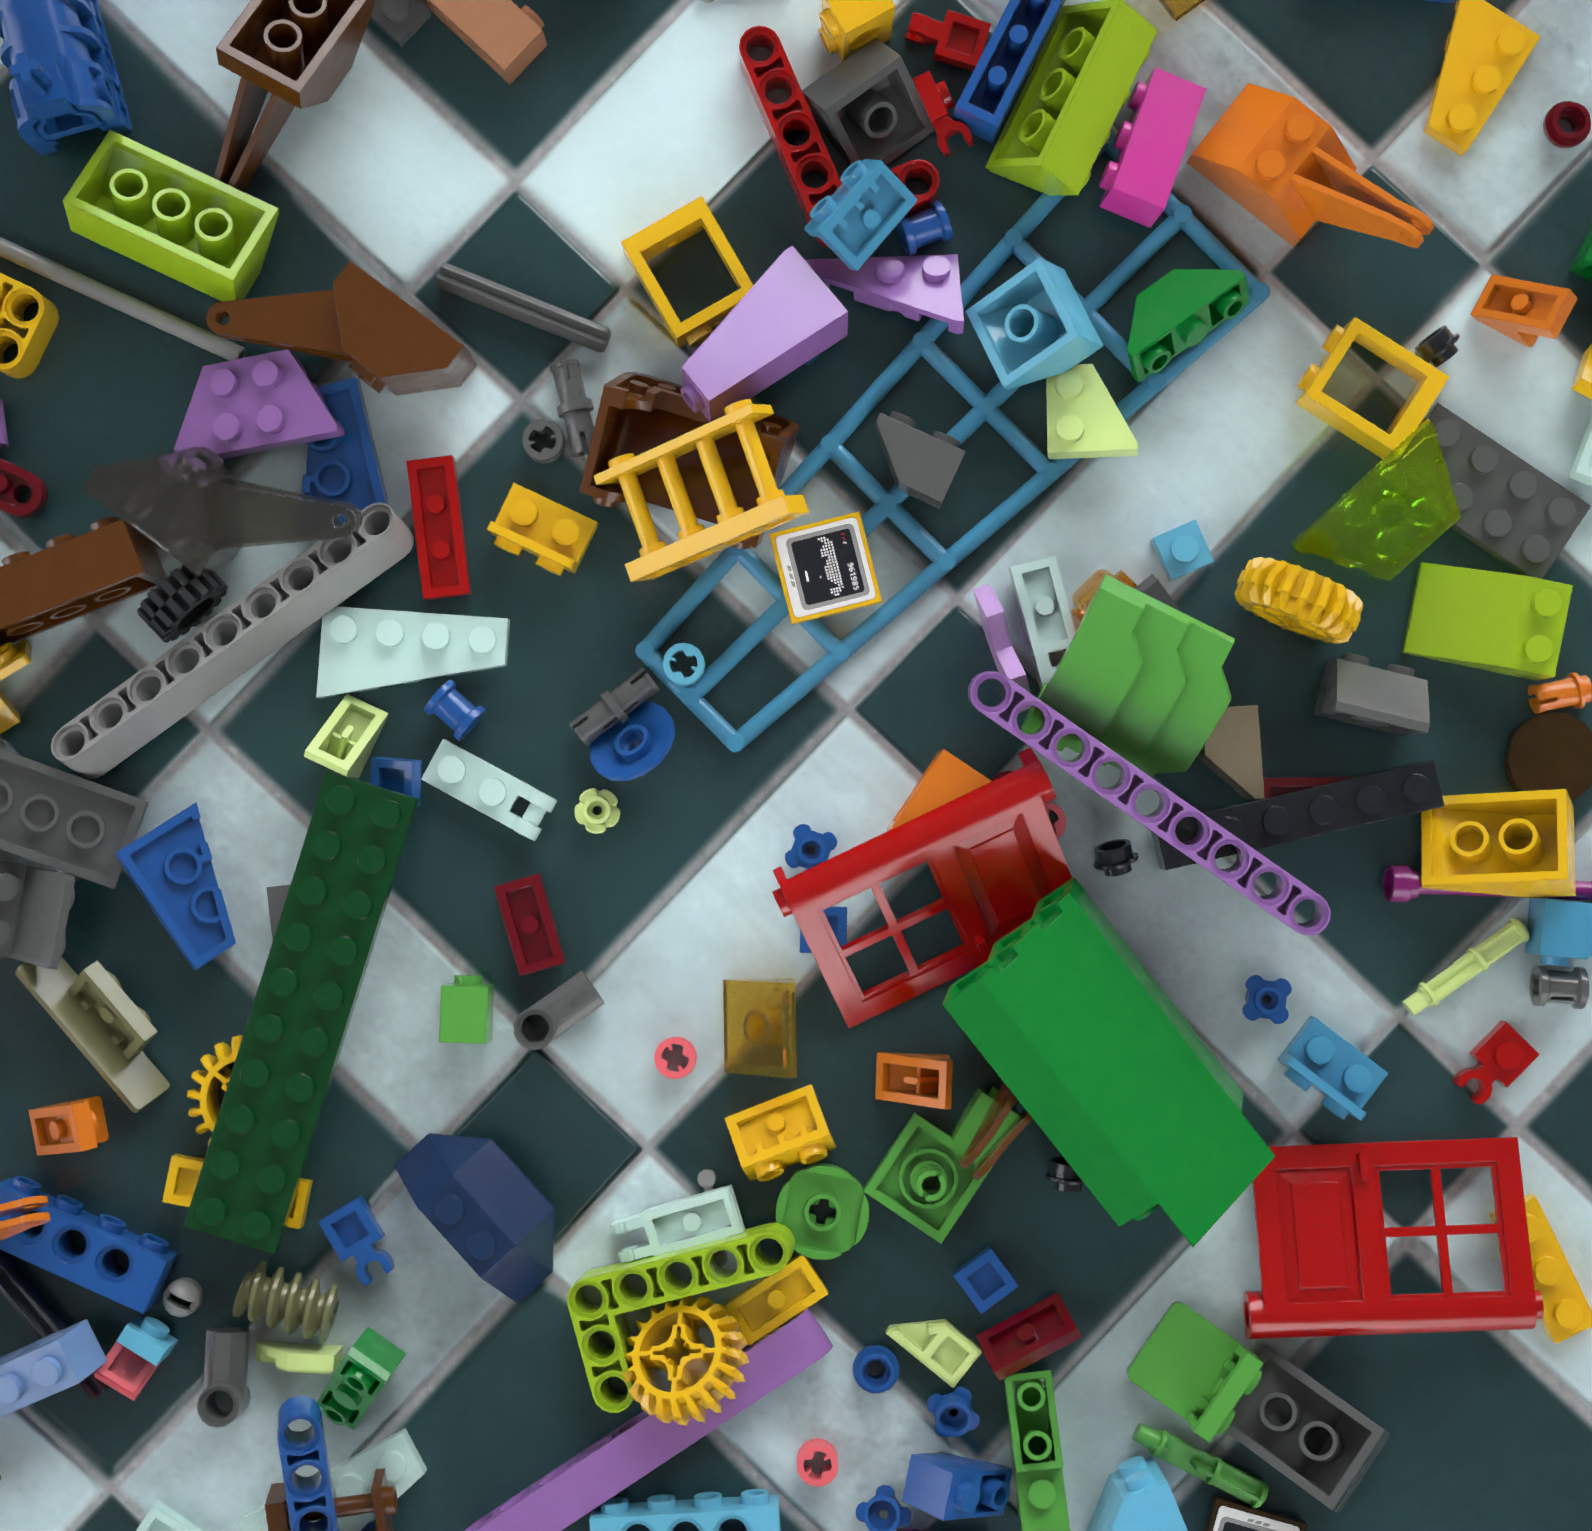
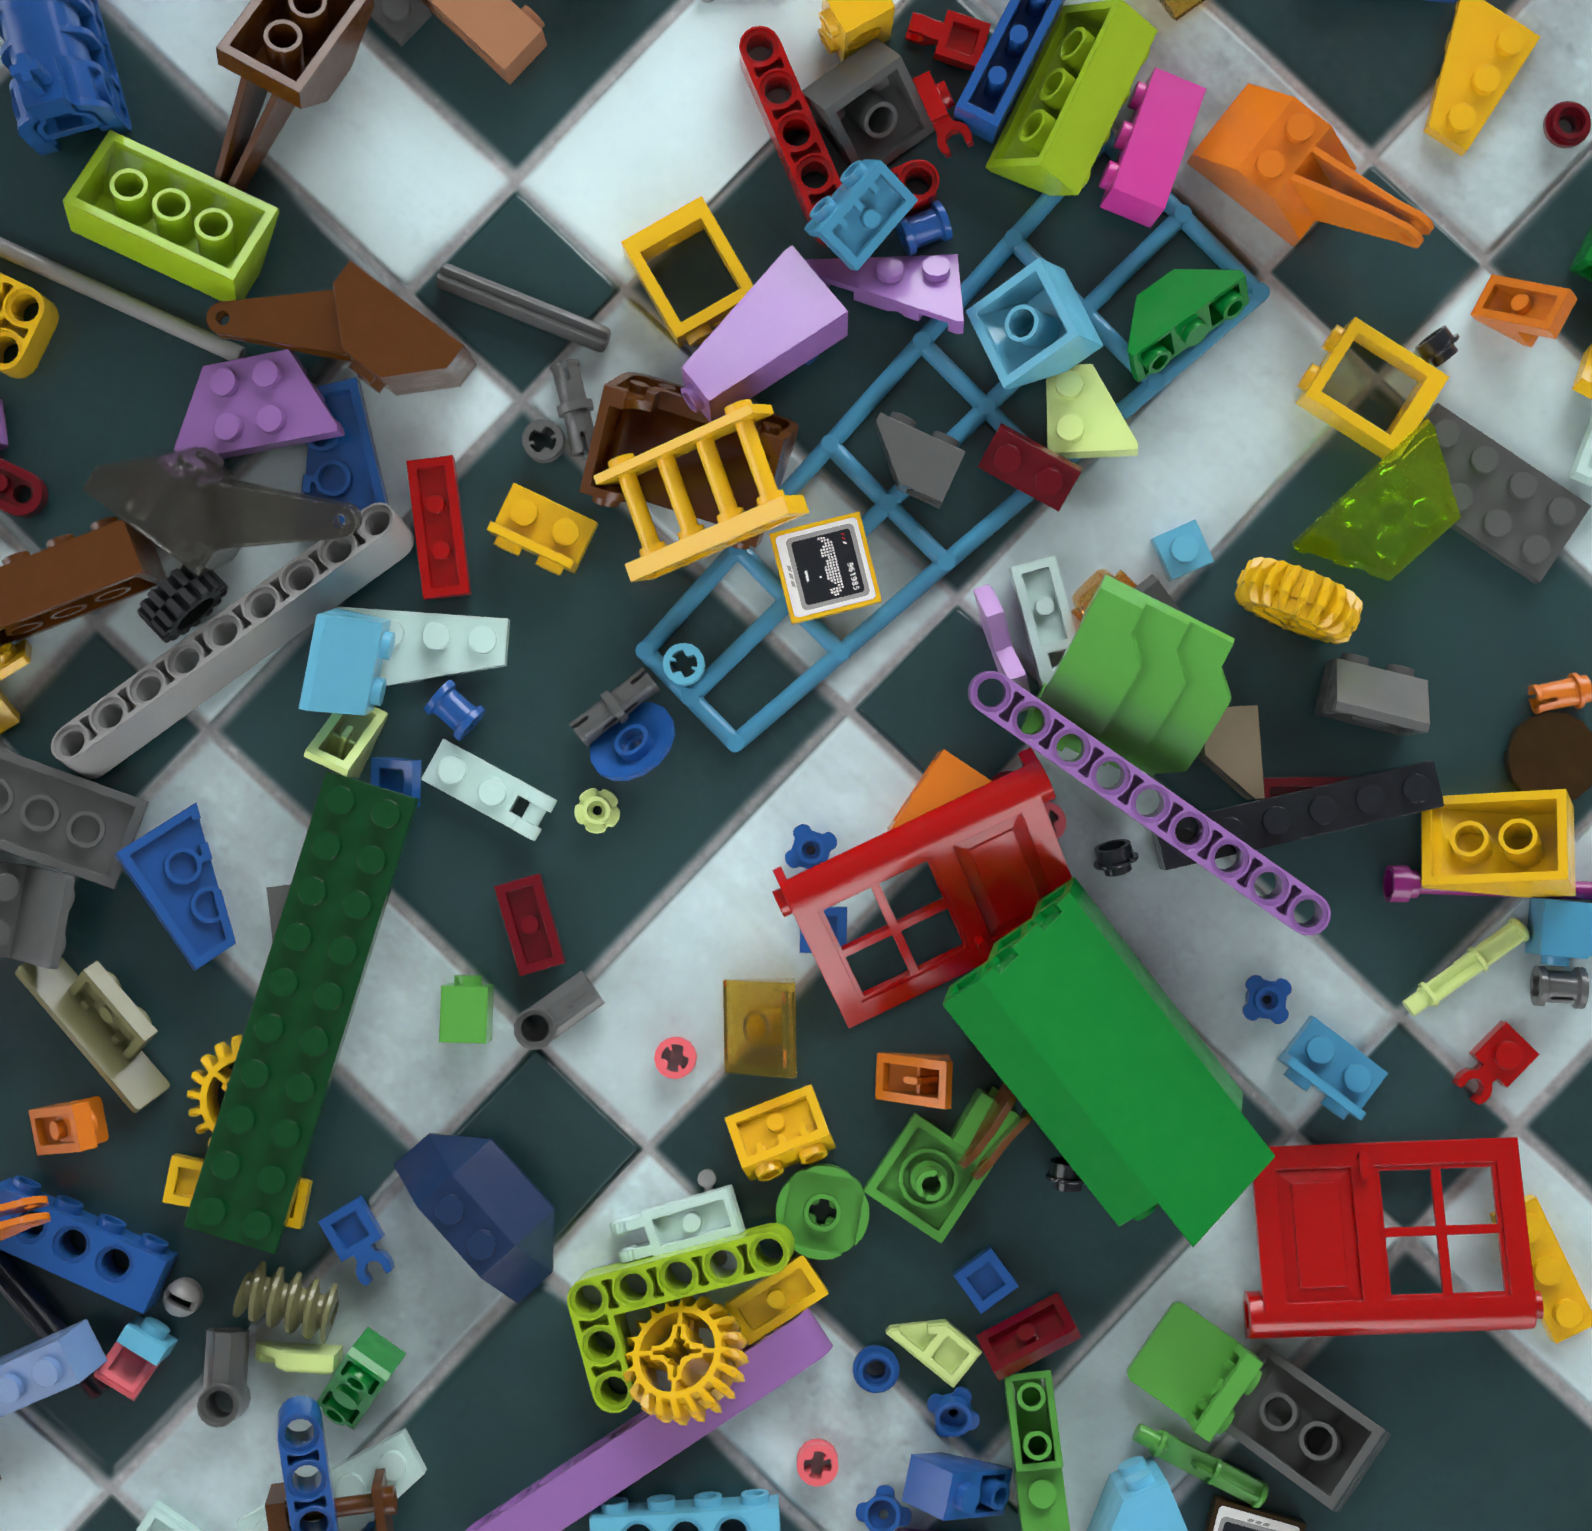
lime slope [1402,562,1573,681] -> none
none -> medium azure slope [299,608,395,716]
none -> dark red plate [977,423,1083,512]

